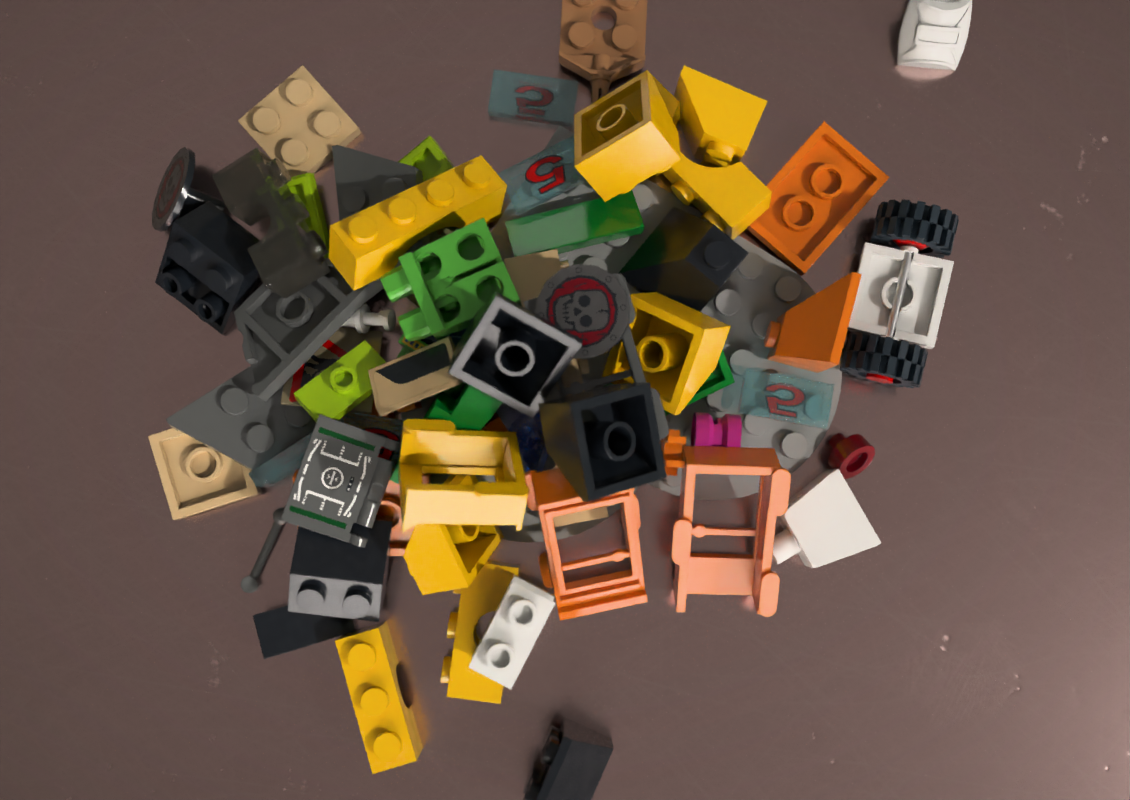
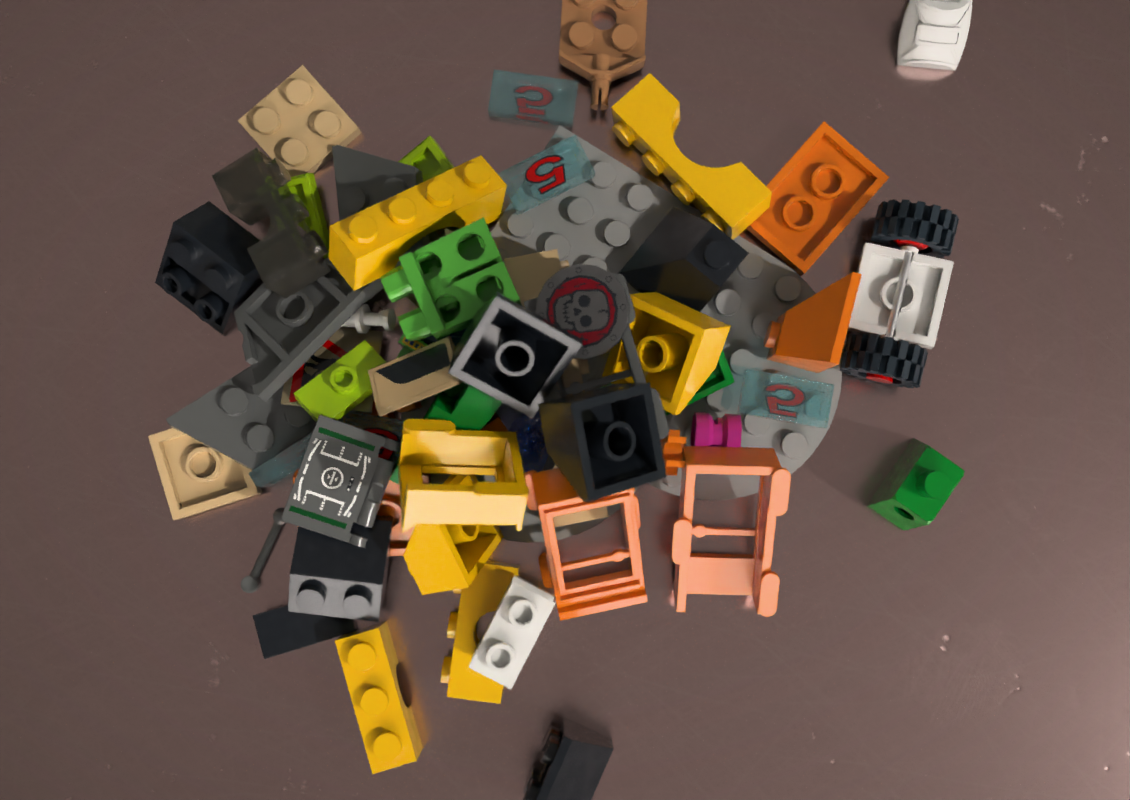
shield [152,147,226,232] -> none
green slope [505,190,644,257] -> none
yellow slope [574,70,681,202] -> none
yellow slope [674,65,768,168] -> none
white torso [772,469,881,568] -> none
dark red tile [828,433,875,479] -> none
none -> green torso [867,438,965,531]

